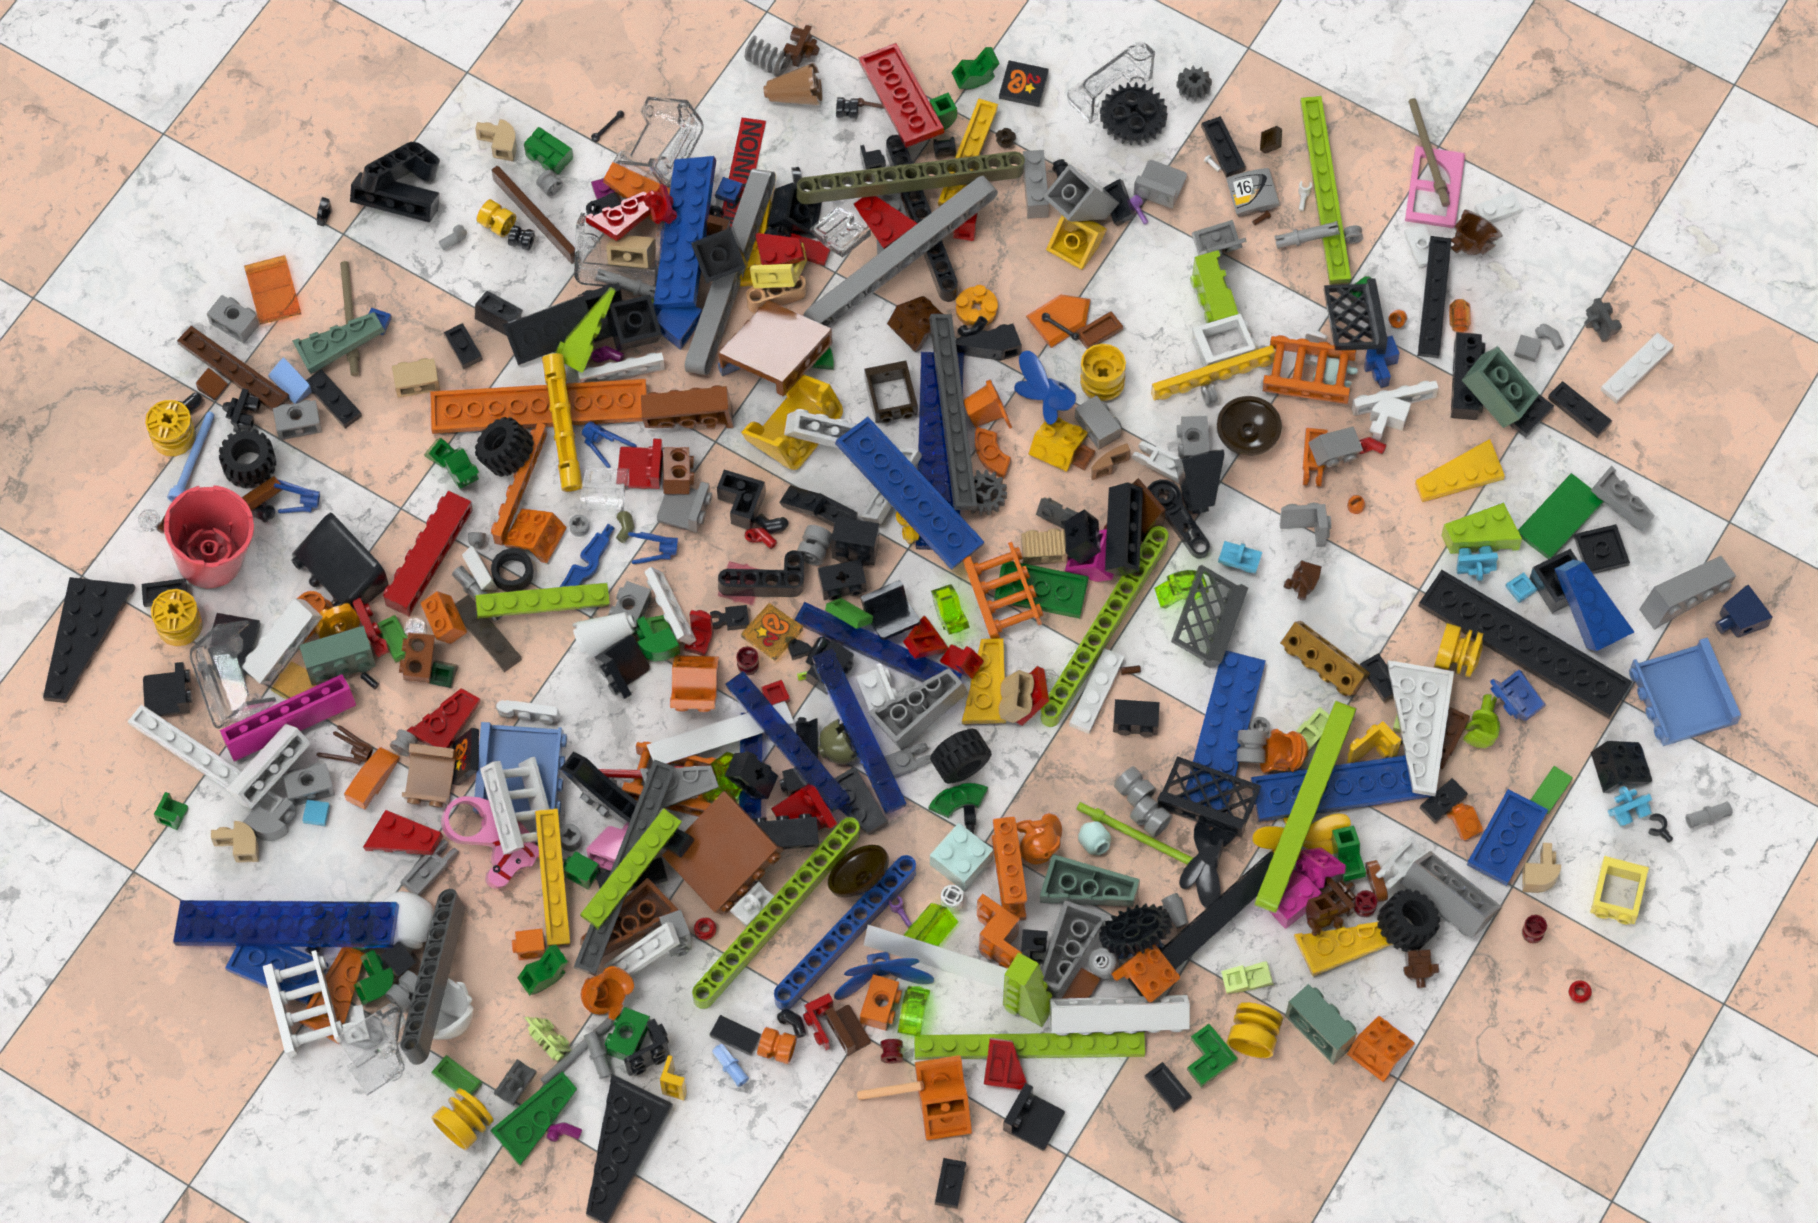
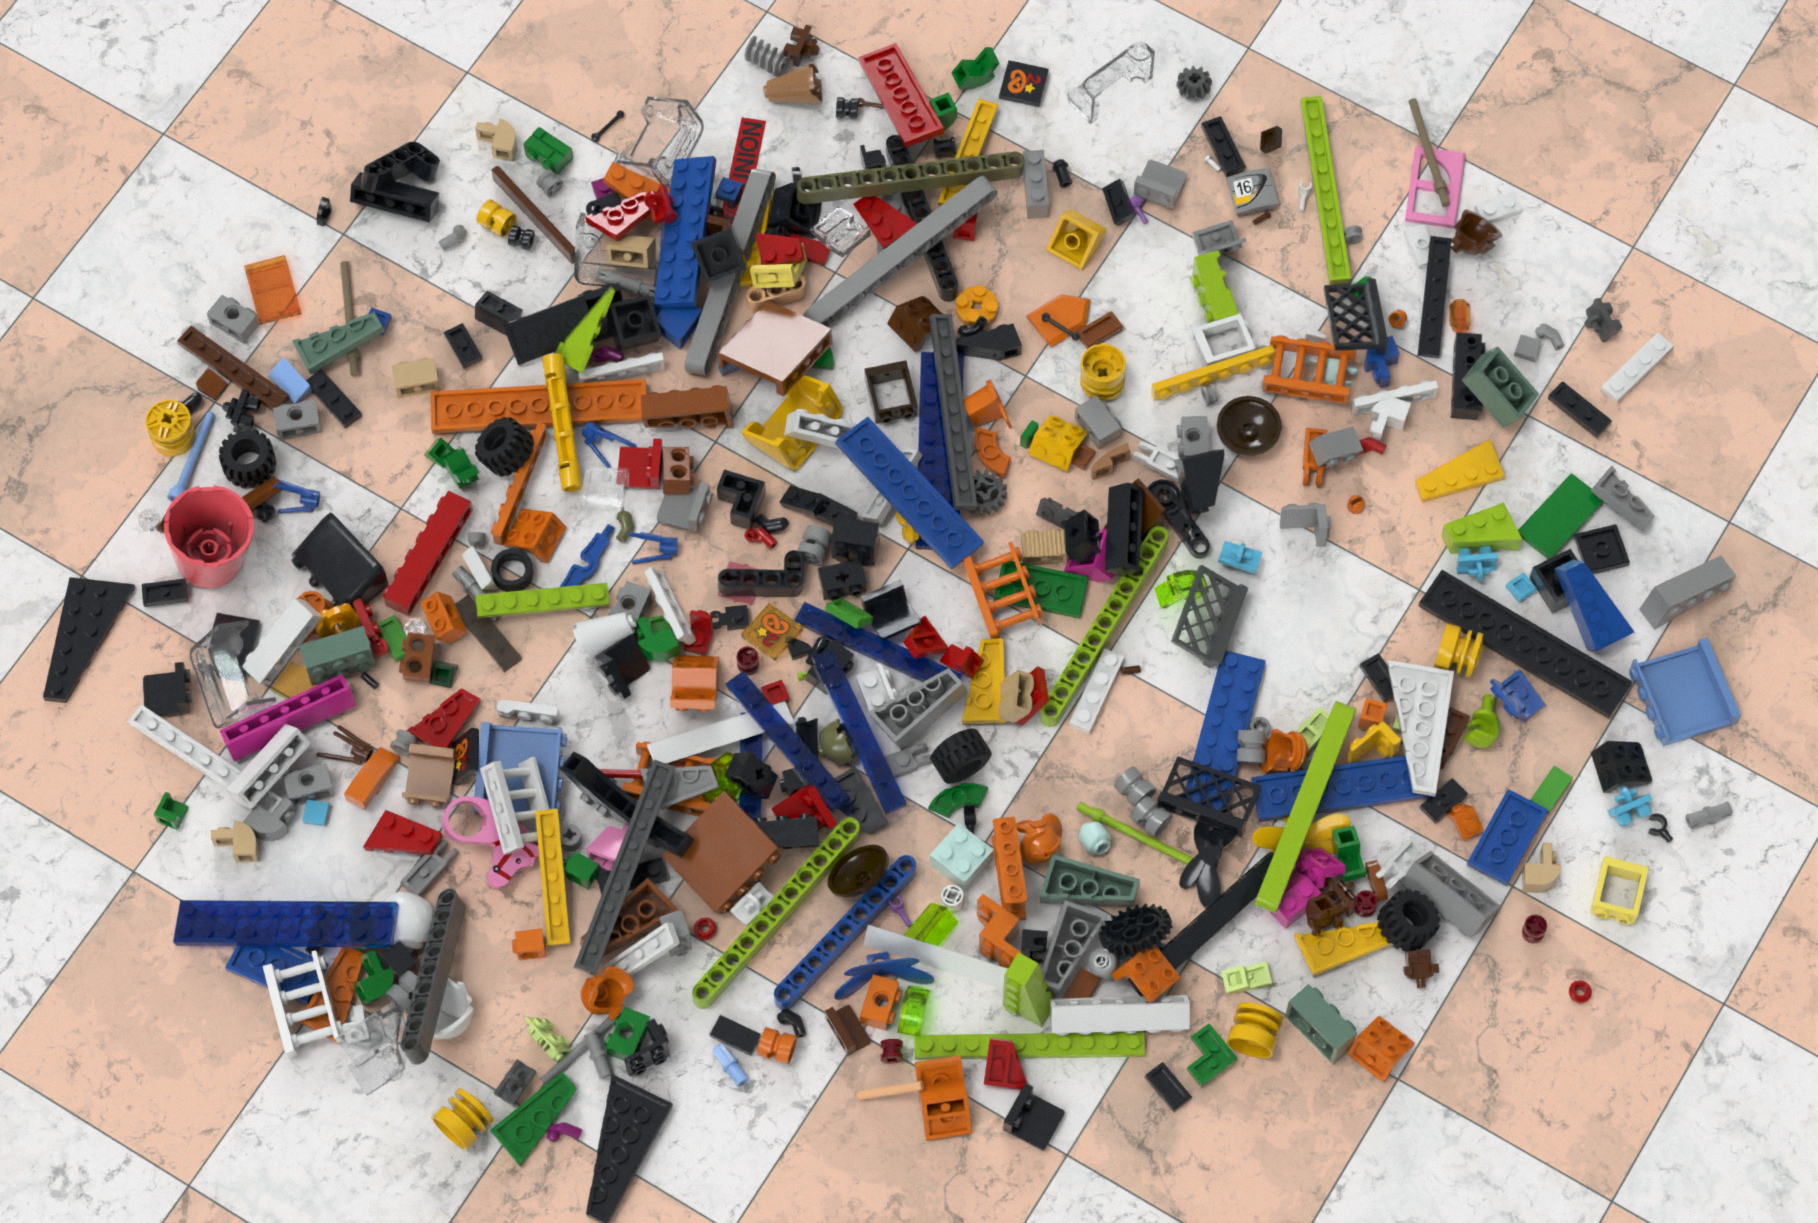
yellow wheel [151,589,203,646] -> none
bright green tile [431,1055,482,1095] -> none
green brick [517,944,568,996] -> none
light grey bush [569,515,589,537] -> none
lime plate [580,809,682,930] -> none
yellow panel [660,1055,687,1101] -> none
red bracket [803,993,833,1050] -> none
clear neon green brick [931,584,970,635] -> none
black plate [935,1158,966,1209] -> none
dark brown plate [996,128,1016,148] -> none
blue piece [1014,350,1076,425] -> none
light grey slope [1043,164,1119,222] -> none
black gear [1100,82,1168,145] -> none
black brick [1113,699,1160,737] -> none
light grey cone [1161,893,1189,928] -> none
light grey pin [1275,221,1340,249] -> none
pearl gold brick [1280,621,1370,696] -> none
reddish brown piece [1283,560,1322,601] -> none
black plate [1510,394,1554,438] -> none
dark blue torso [1715,584,1773,637] -> none
none -> green tile [1020,420,1039,449]
none -> orange brick [1358,698,1387,730]

